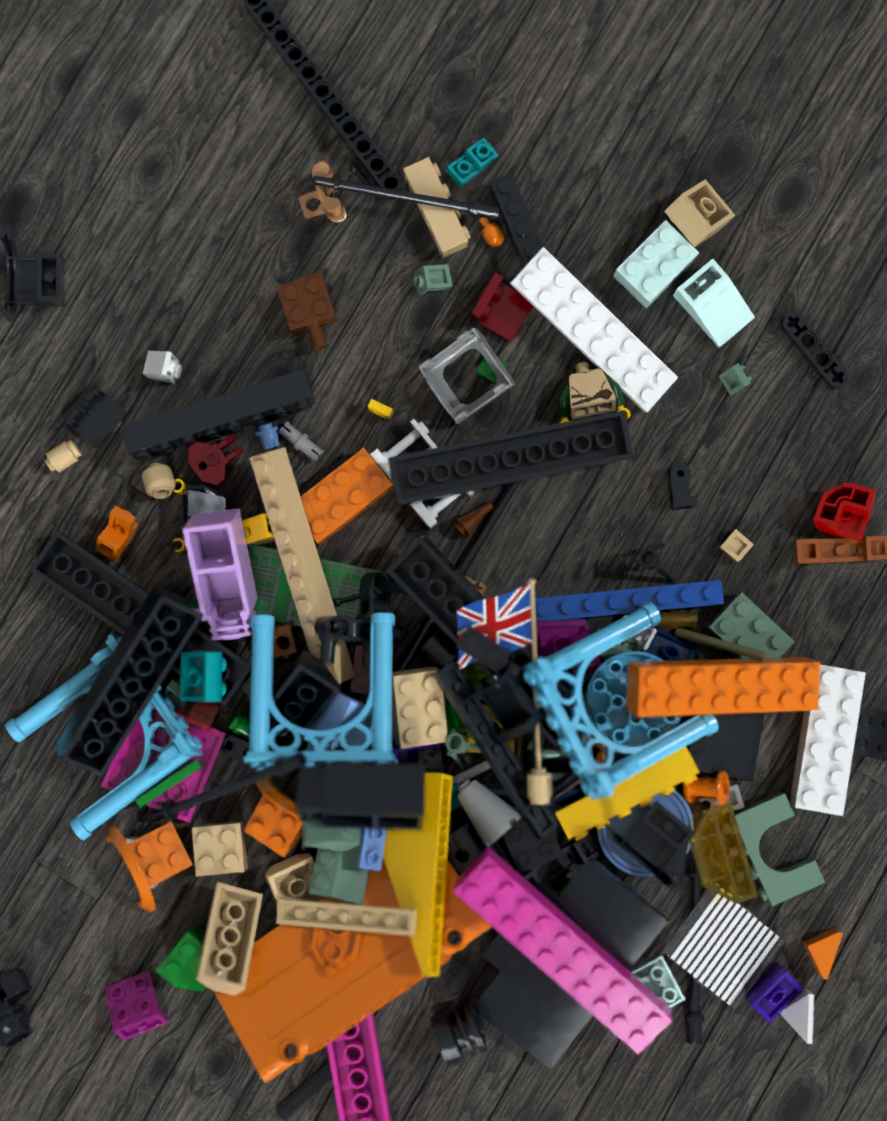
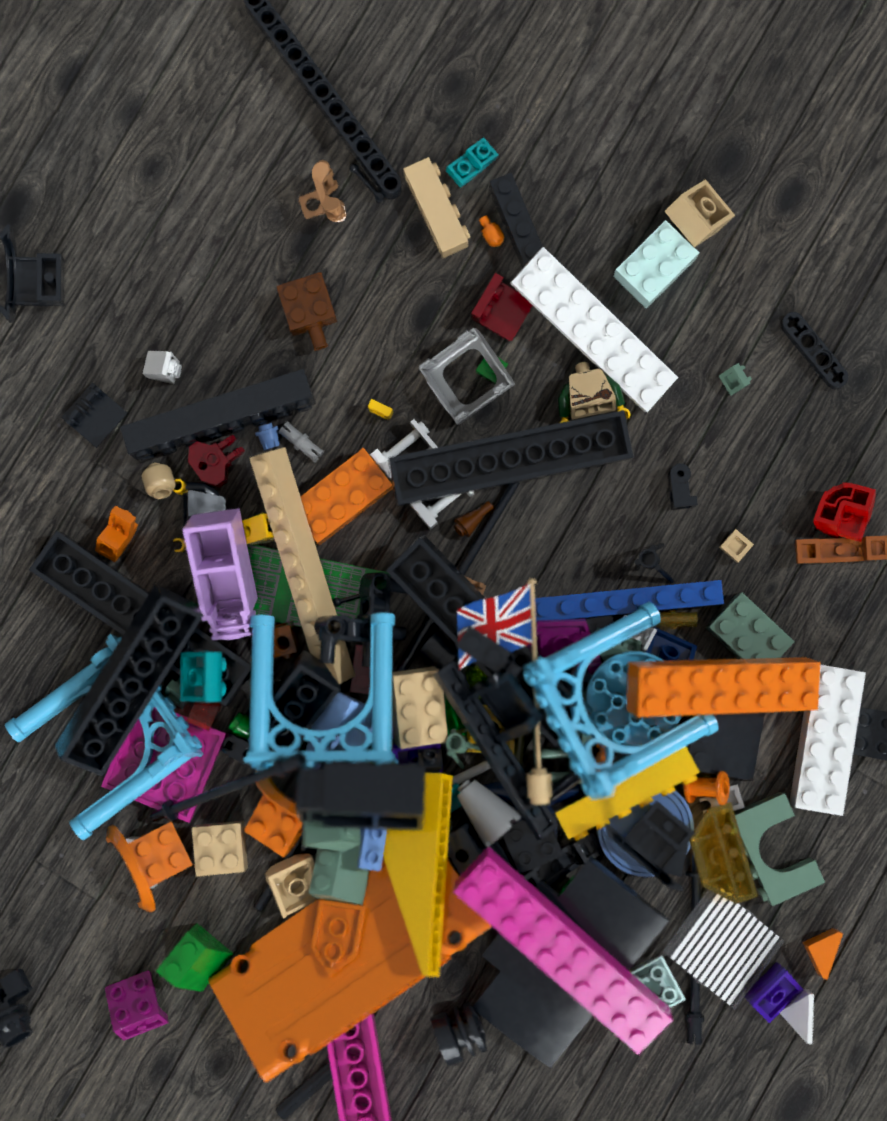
tan brick [45,440,82,473] -> none
green tile [136,759,204,808] -> none
tan slope [196,882,263,995] -> none
tan plate [277,898,417,936] -> none
black bar [312,173,499,220] -> none
sand green bracket [413,264,453,295] -> none
light aqua slope [673,259,755,348] -> none
olive bar [675,628,766,661] -> none

